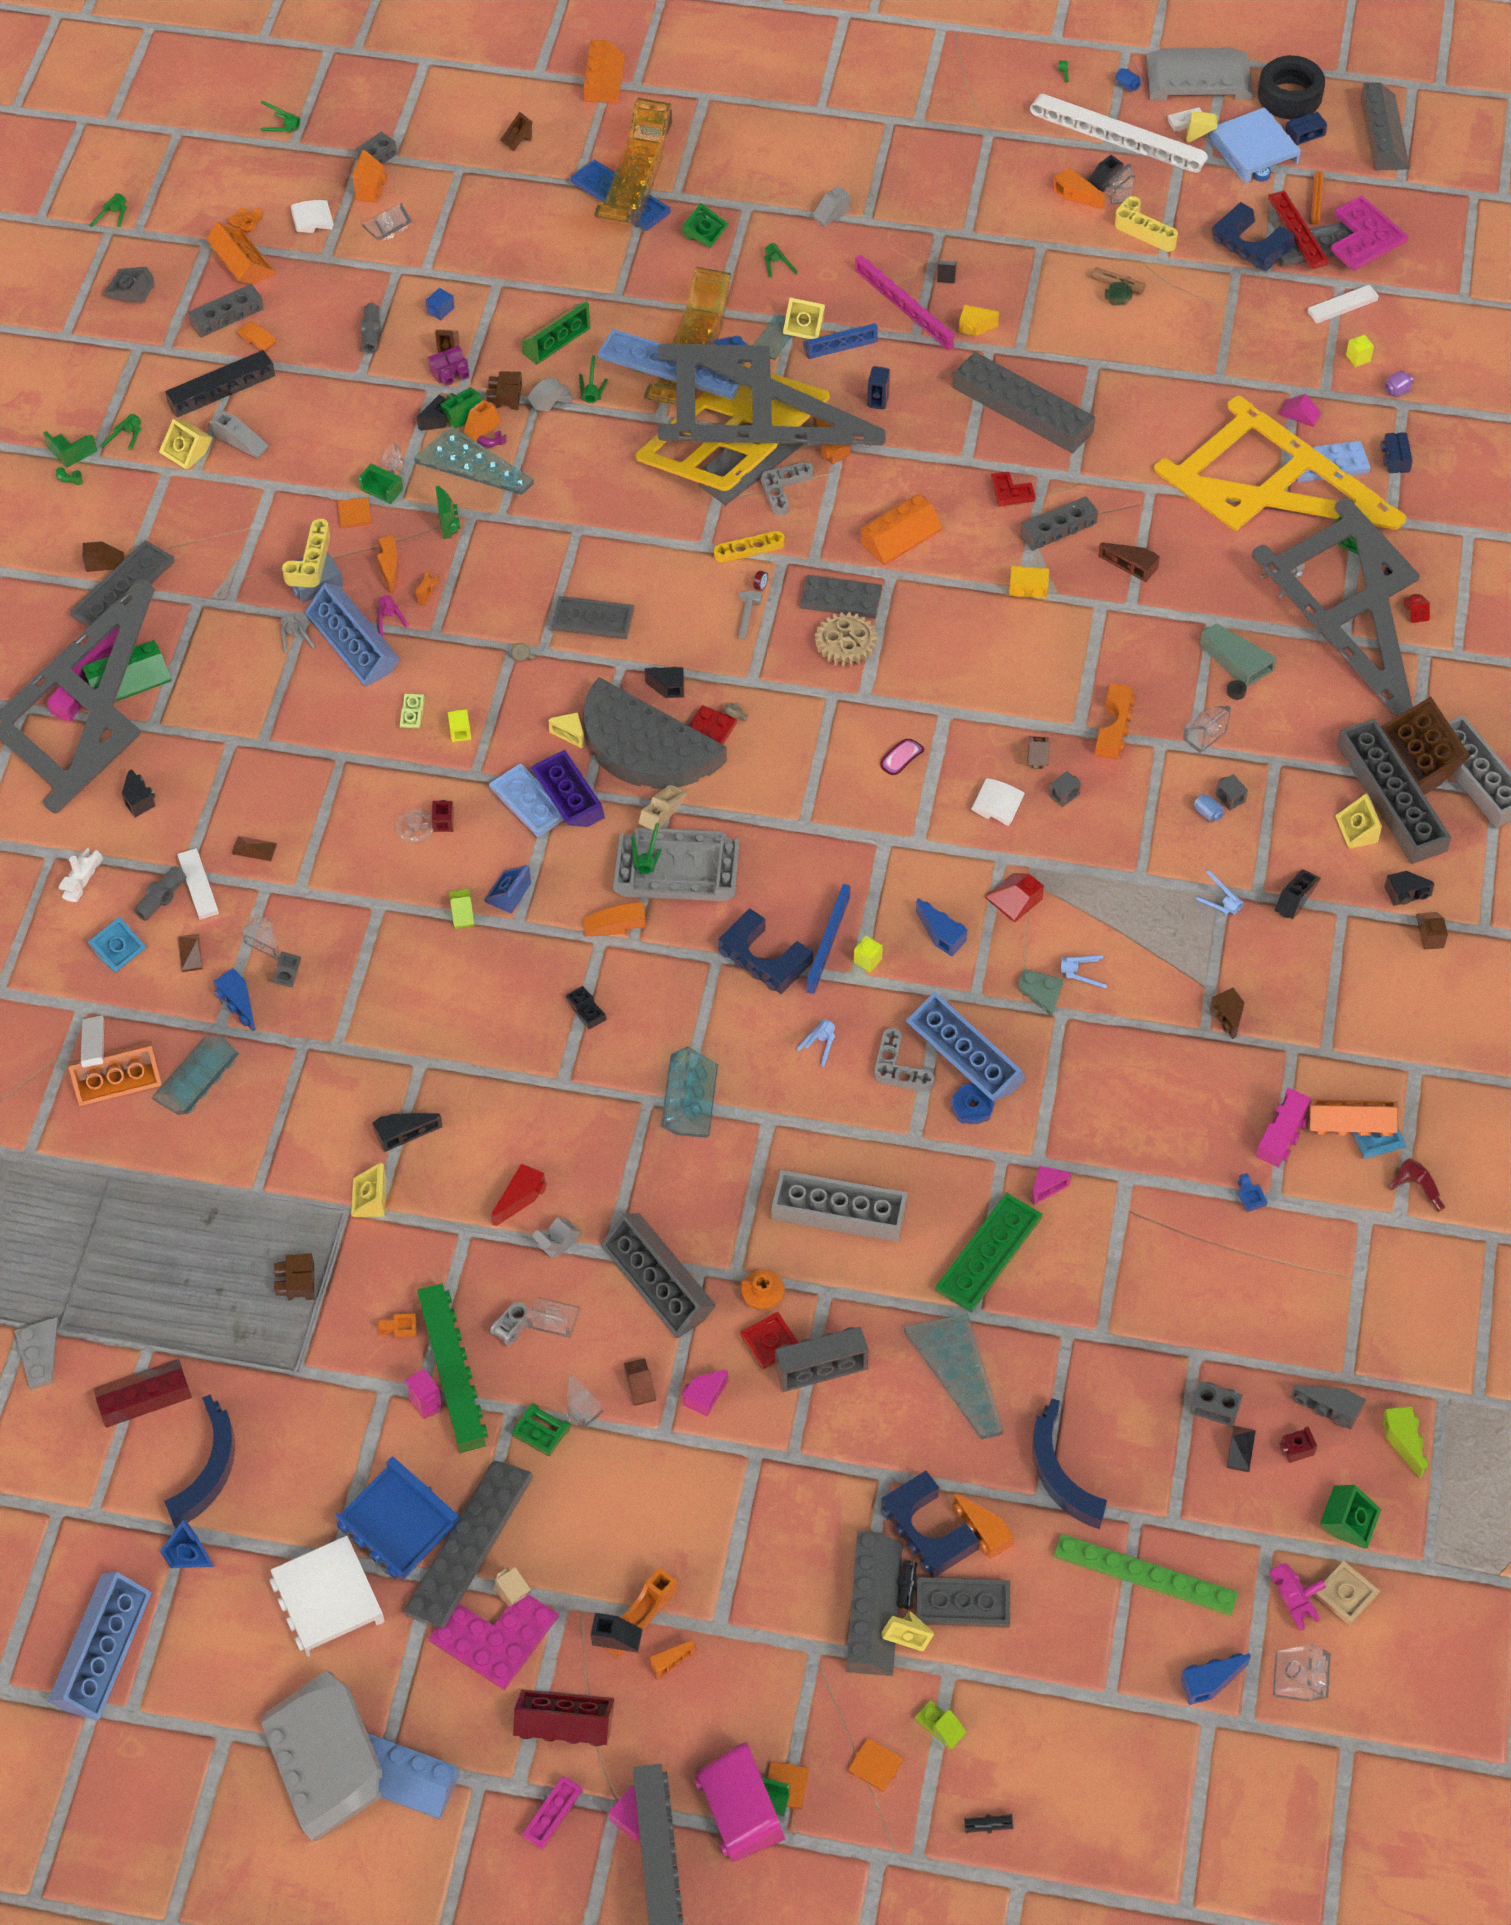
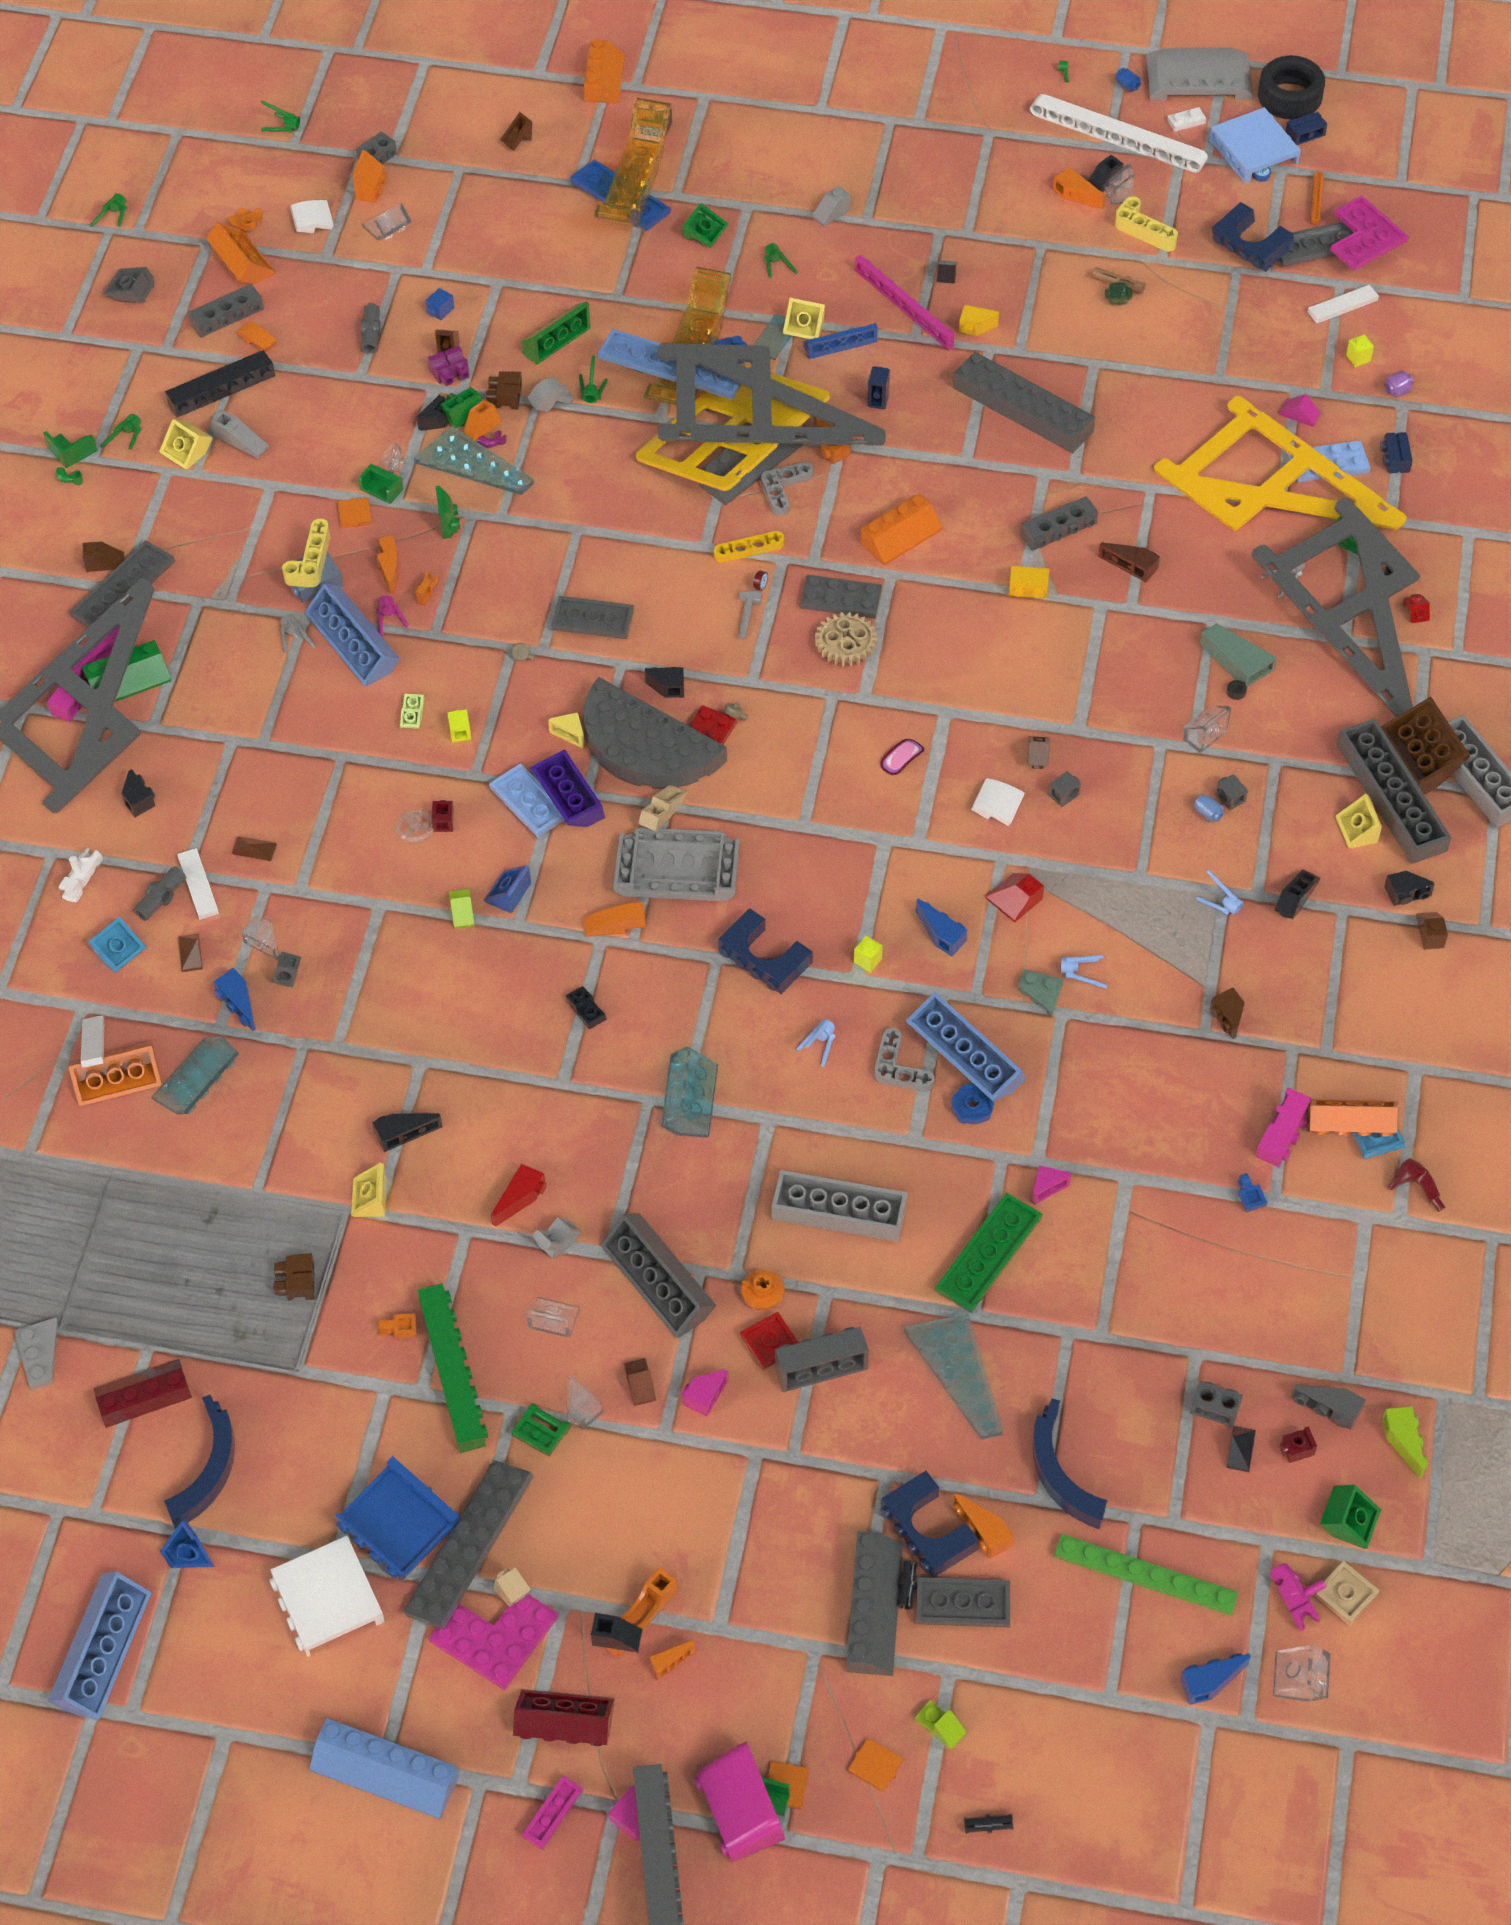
light grey slope [261,1671,382,1841] -> none
dark pink piece [405,1368,442,1419] -> none
light grey piece [490,1302,530,1346] -> none
green plant [631,823,662,874] -> none
blue tile [807,884,850,994] -> none
light yellow slope [881,1611,934,1652] -> none
red plate [991,471,1036,506] -> none
orange arch [1095,683,1136,760] -> none
light yellow slope [1186,111,1218,143] -> none
red tile [1268,190,1329,270] -> none
dark grey slope [1361,82,1410,170] -> none

